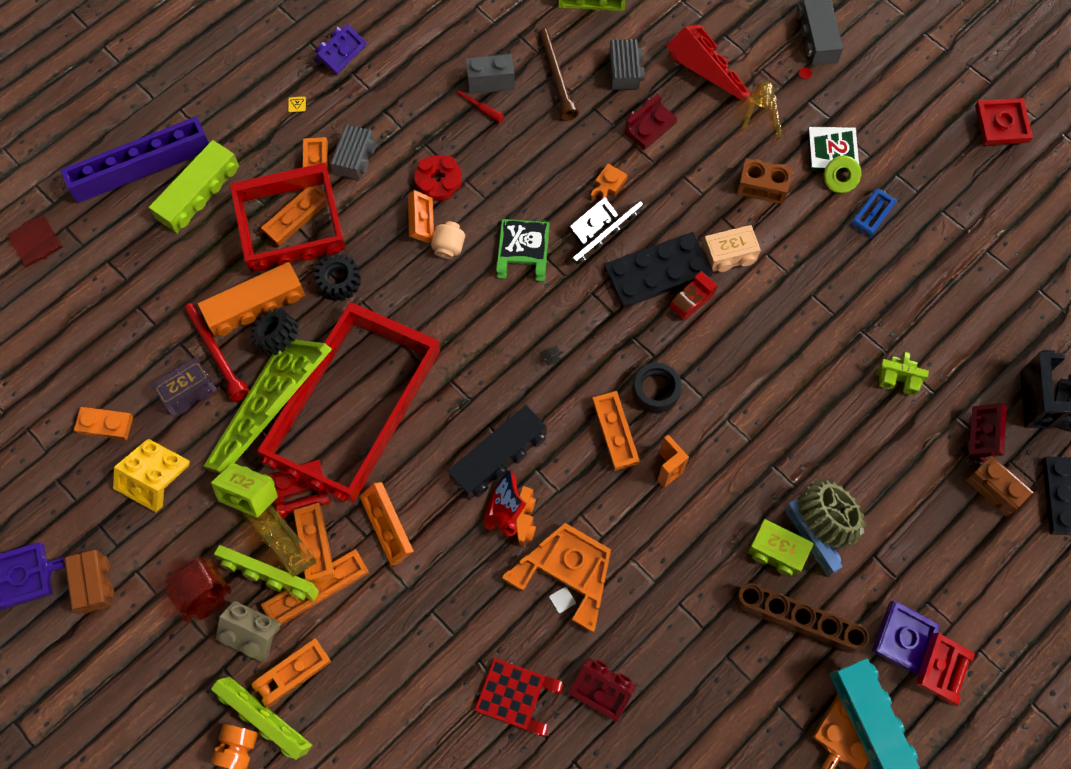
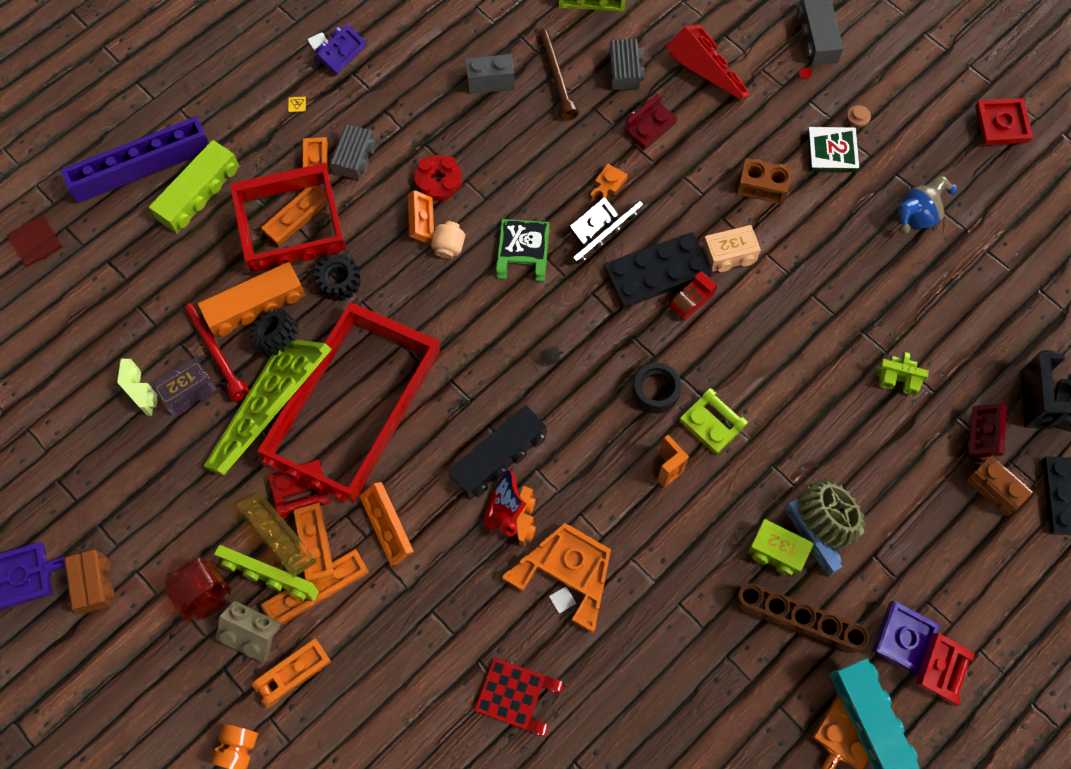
orange plate [74,407,133,440] -> none
yellow bracket [113,439,190,512] -> none
lime brick [211,463,278,518] -> none
lime plate [211,676,313,760] -> none
red piece [457,90,504,123] -> none
dark red bracket [569,658,636,722] -> none
orange plate [592,391,640,471] -> none
clear yellow plant [742,82,782,139] -> none
lime piece [824,155,862,193] -> none
blue tile [850,188,897,238] -> none
none -> yellowish green slope [117,359,157,416]
none -> white sticker [308,33,328,51]
none -> lime plate [679,388,749,456]
none -> nougat plate [847,105,871,128]
none -> blue piece [898,176,958,234]

